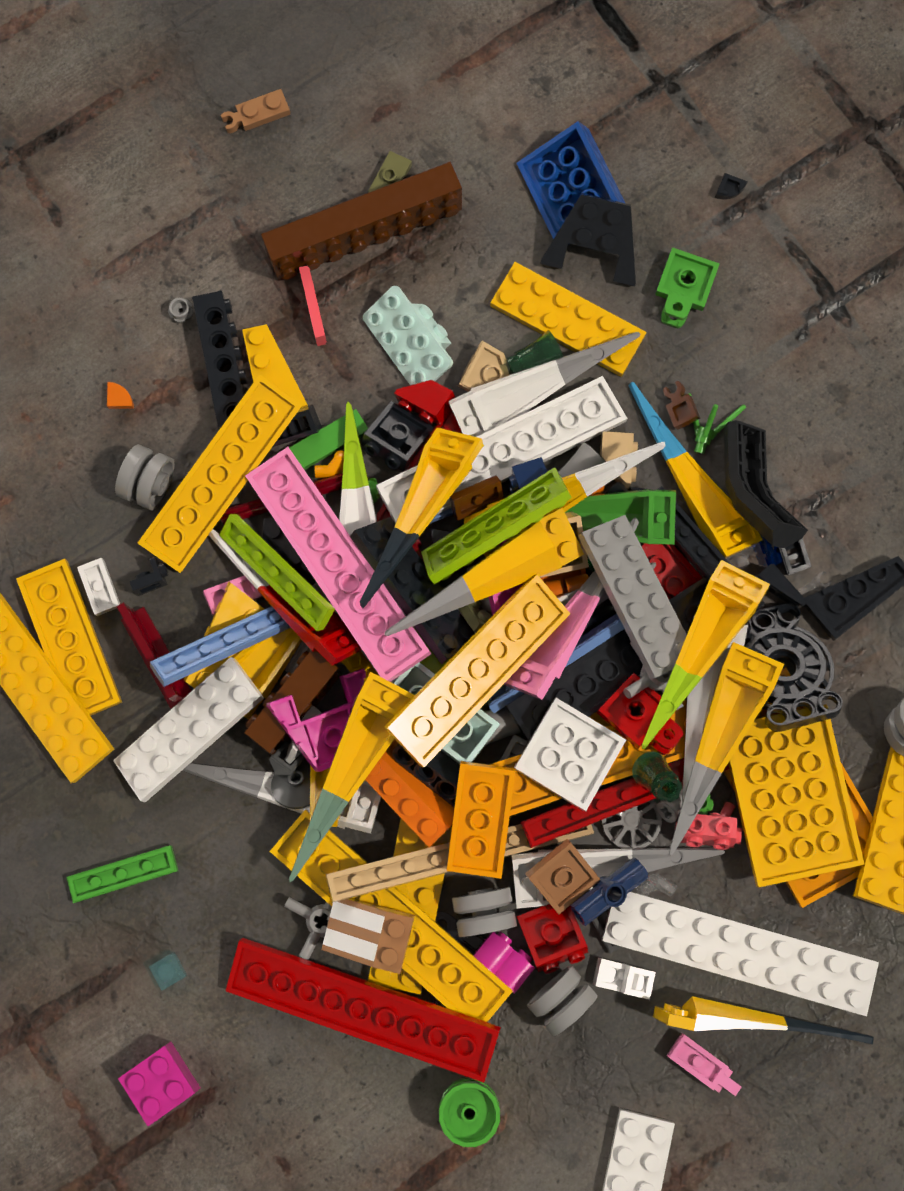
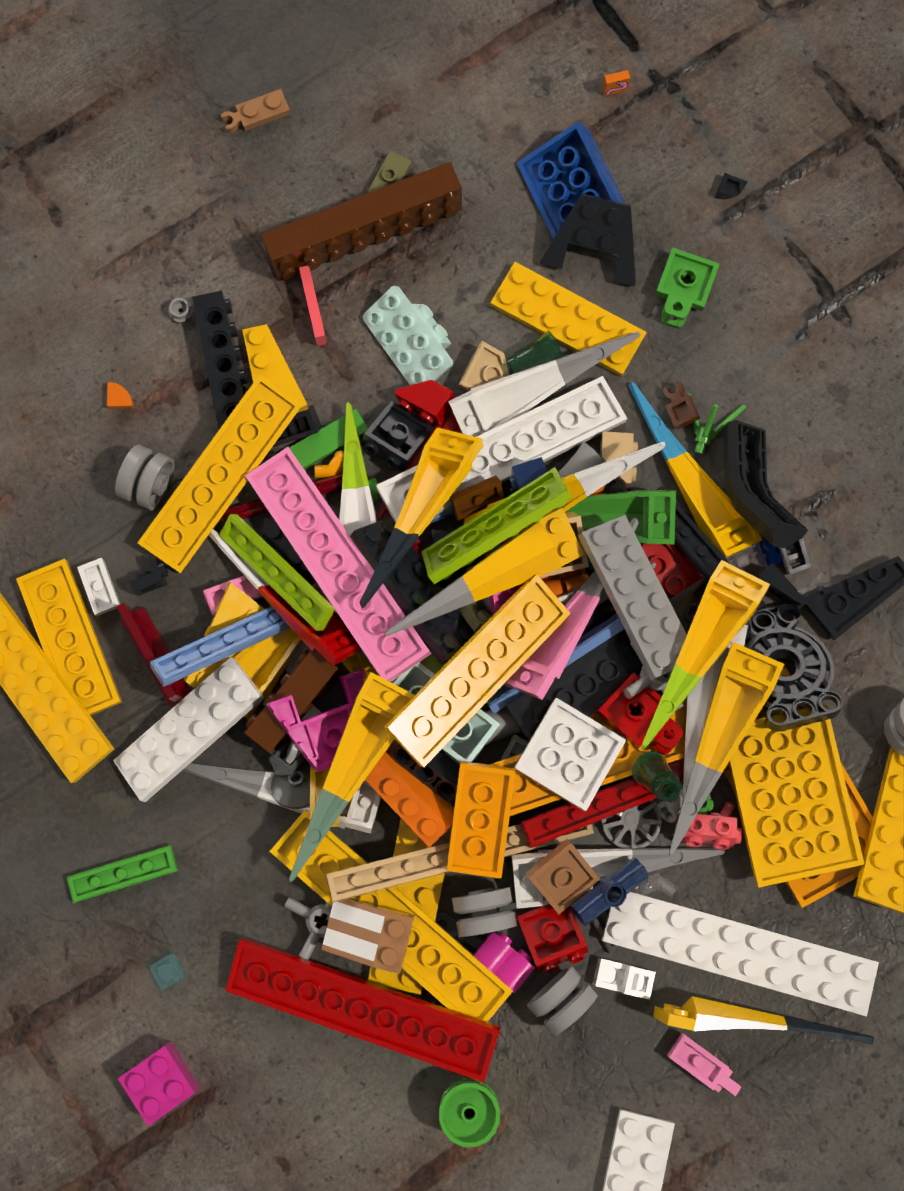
none -> orange tile [602,70,631,96]

